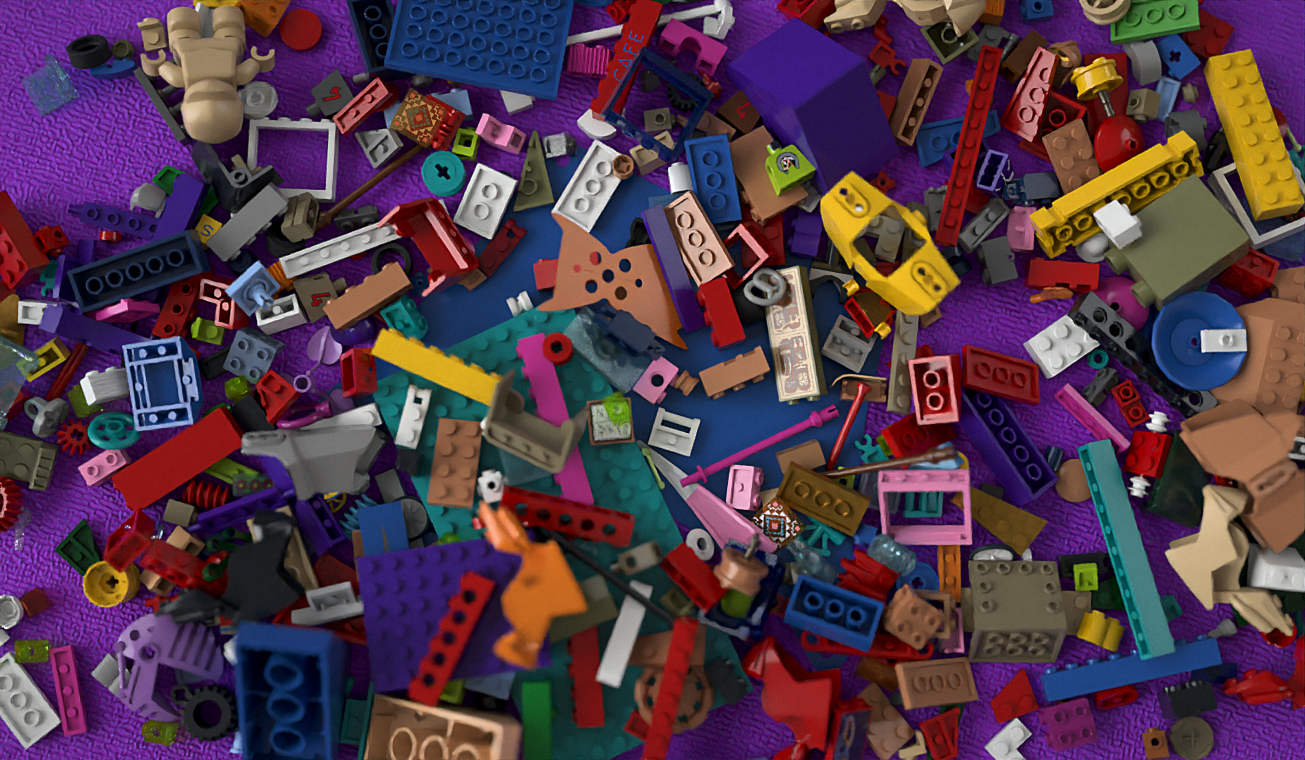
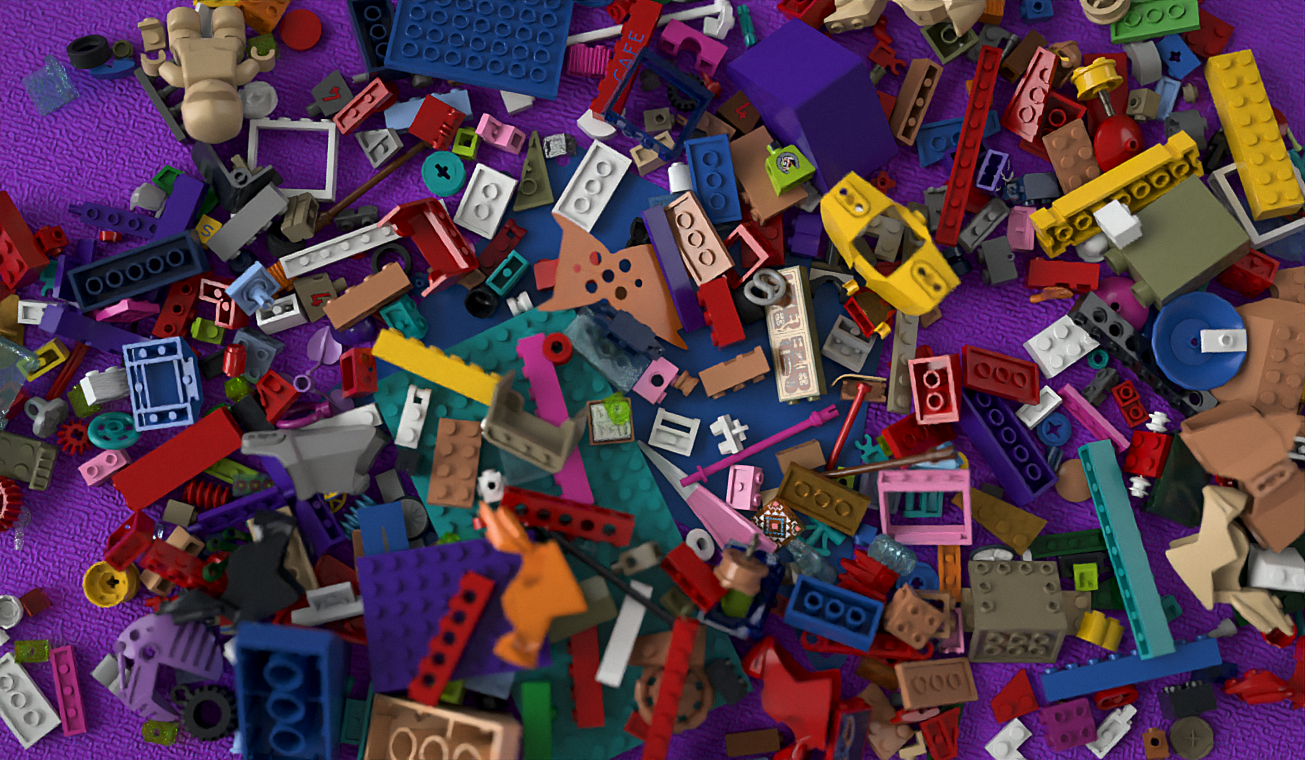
dark green wing [54,519,103,577] -> none
clear orange tile [389,88,448,148] -> none
nougat wheel [612,154,634,180] -> none
yellowish green hinge [641,447,665,490] -> none
none -> red brick [222,344,247,377]
none -> clear neon green brick [246,33,281,60]
none -> black hair [464,284,499,319]
none -> teal brick [485,250,531,299]
none -> white hips [710,414,749,455]
none -> reddish brown brick [724,726,783,757]
none -> teal axle [737,5,757,47]
none -> red slope [889,706,940,725]
none -> white plate [1015,385,1062,431]
none -> dark green plate [1028,528,1107,559]
none -> blue gear [1036,412,1071,447]
none -> white hinge [1085,704,1137,759]

